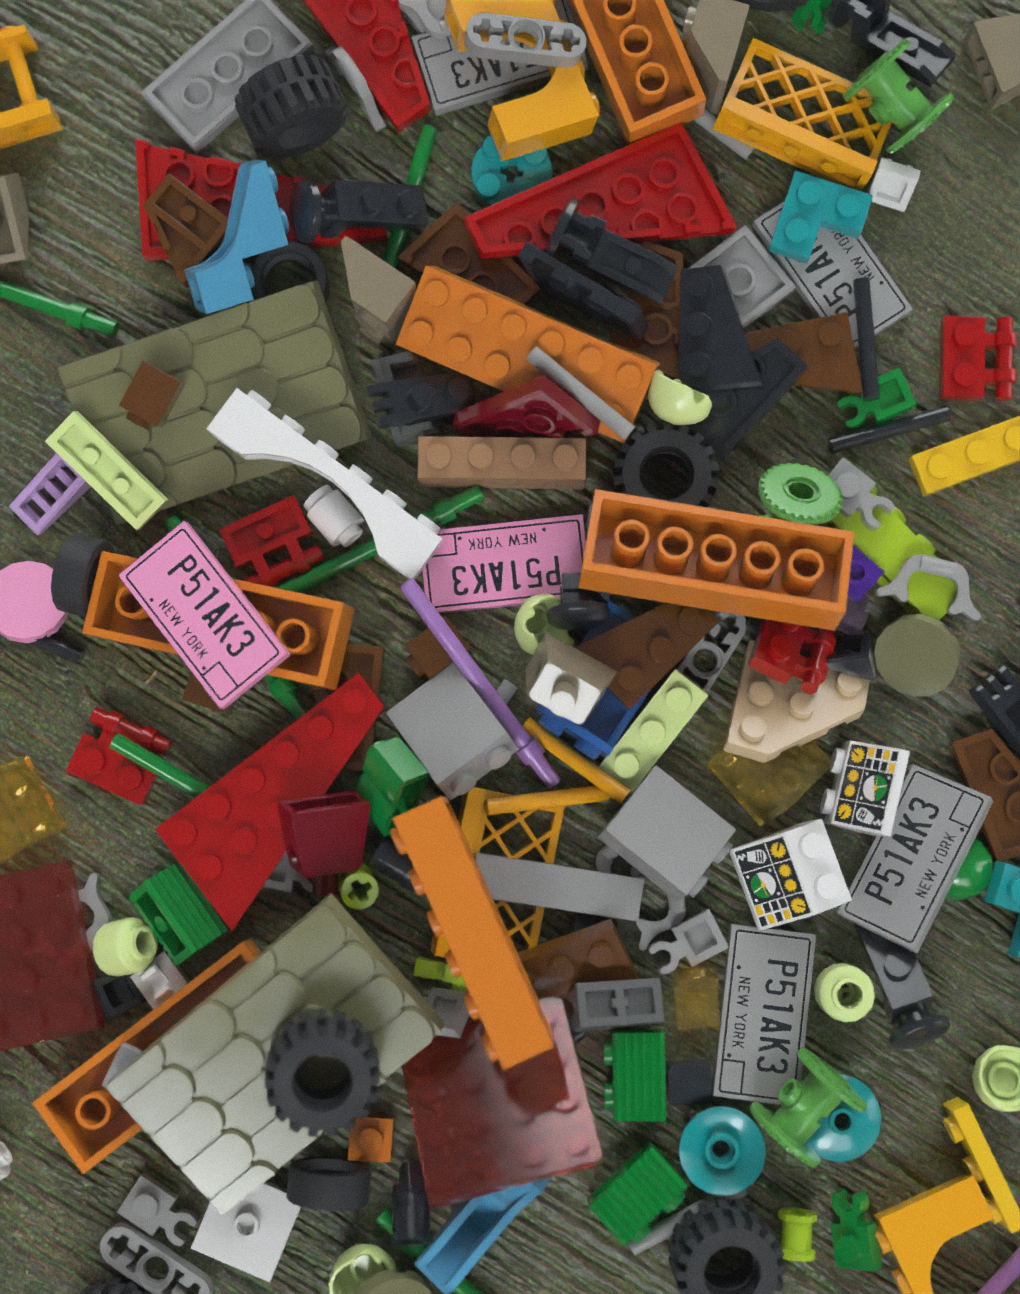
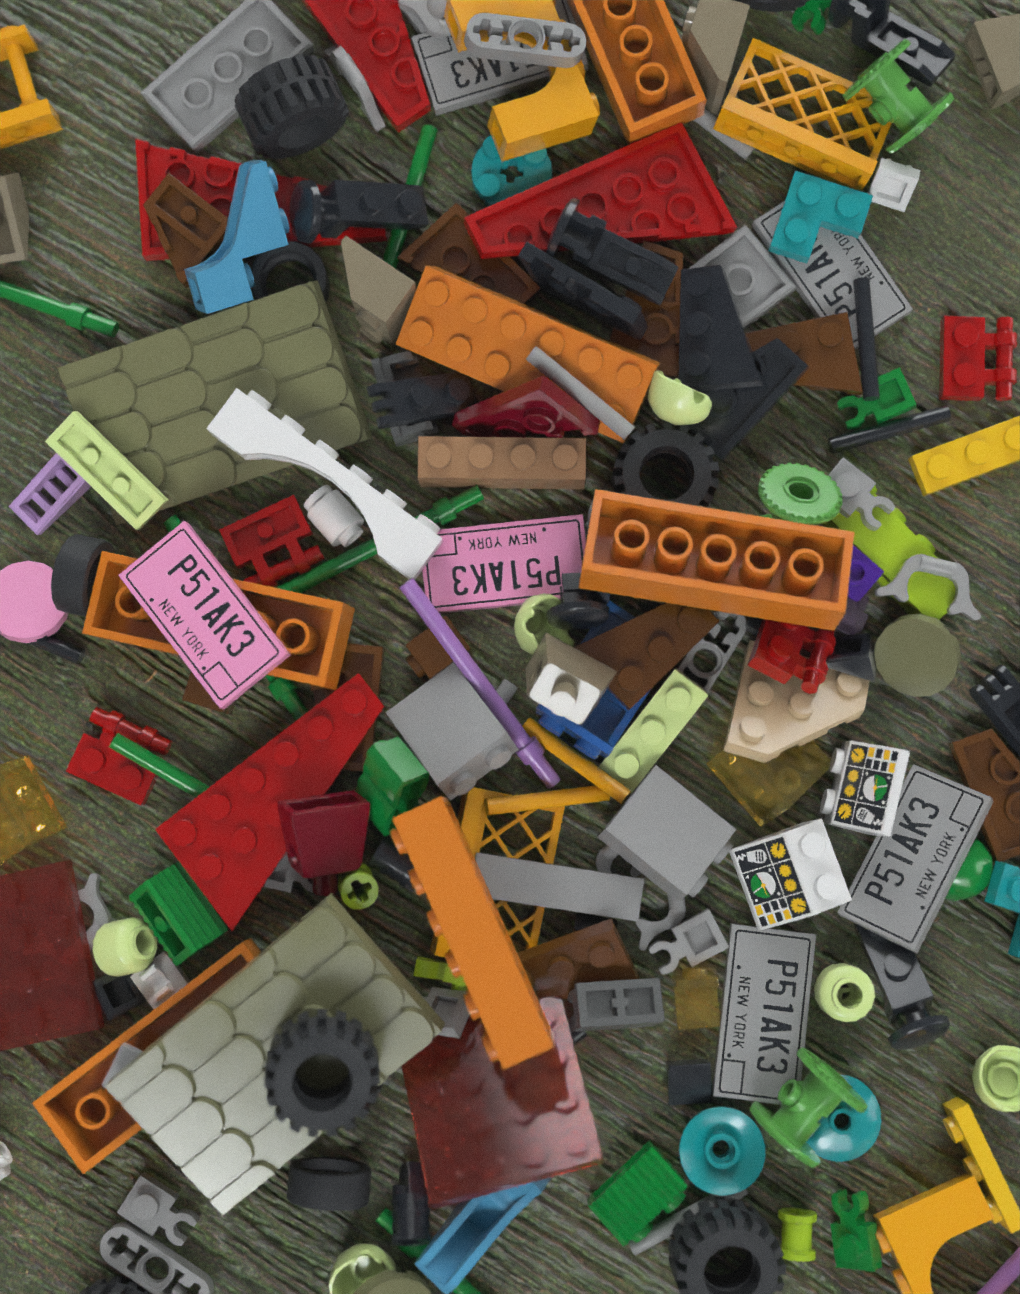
reddish brown brick [119,361,186,430] -> none
white plate [191,1181,301,1282] -> none
orange plate [348,1114,394,1163] -> none
green brick [603,1028,666,1122] -> none

